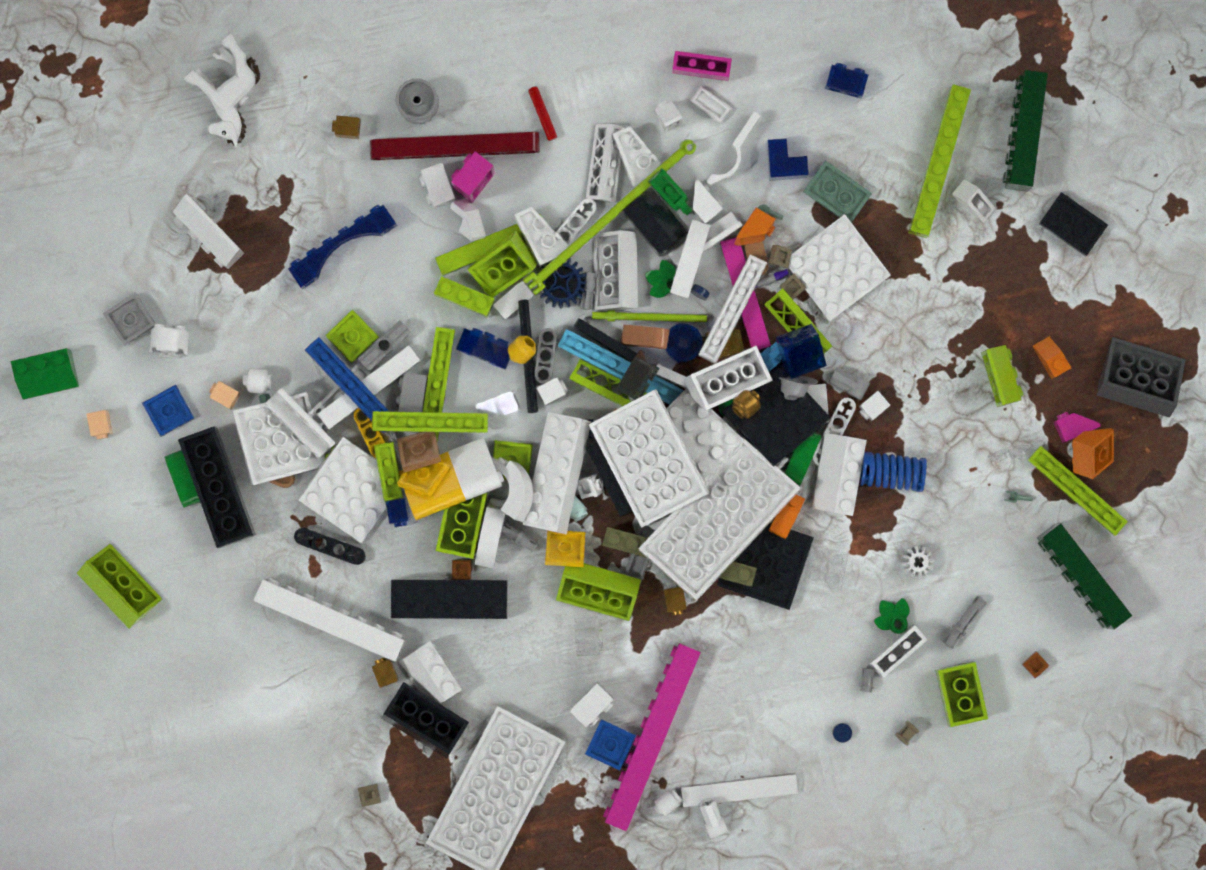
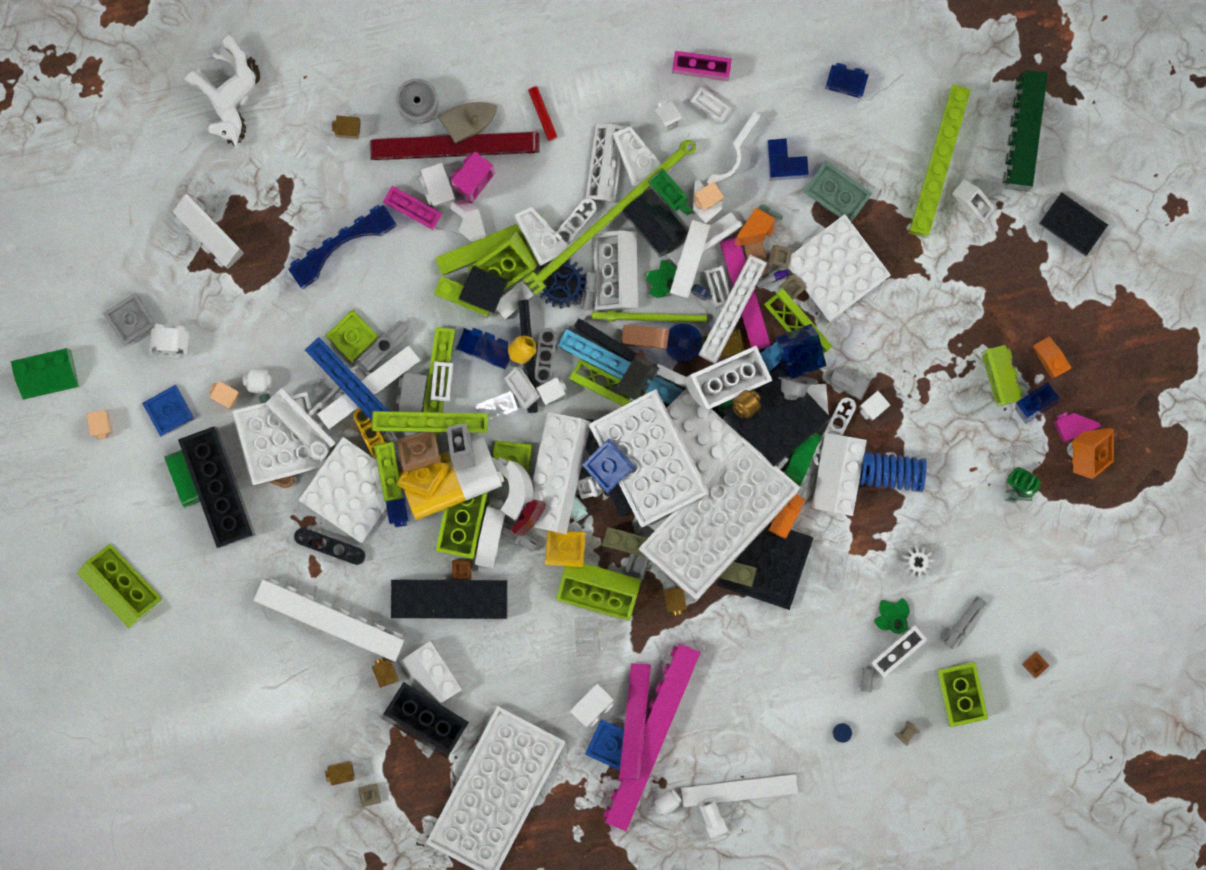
lime plate [1027,446,1128,536] -> none
dark green brick [1037,523,1132,630] -> none
dark grey slope [1096,337,1186,418] -> none
none -> white tile [308,440,328,460]
none -> pearl gold brick [325,761,355,786]
none -> dark pink plate [383,186,442,230]
none -> white tile [431,361,454,402]
none -> dark tan shield [438,102,497,144]
none -> light grey brick [447,423,475,471]
none -> black slope [458,266,509,314]
none -> white tile [504,366,540,409]
none -> dark red slope [510,500,546,536]
none -> tile [582,439,635,493]
none -> dark pink tile [619,663,651,780]
none -> light nougat brick [693,182,724,212]
none -> white tile [704,266,730,308]
none -> green gear [1007,467,1041,497]
none -> clear blue brick [1015,382,1059,424]

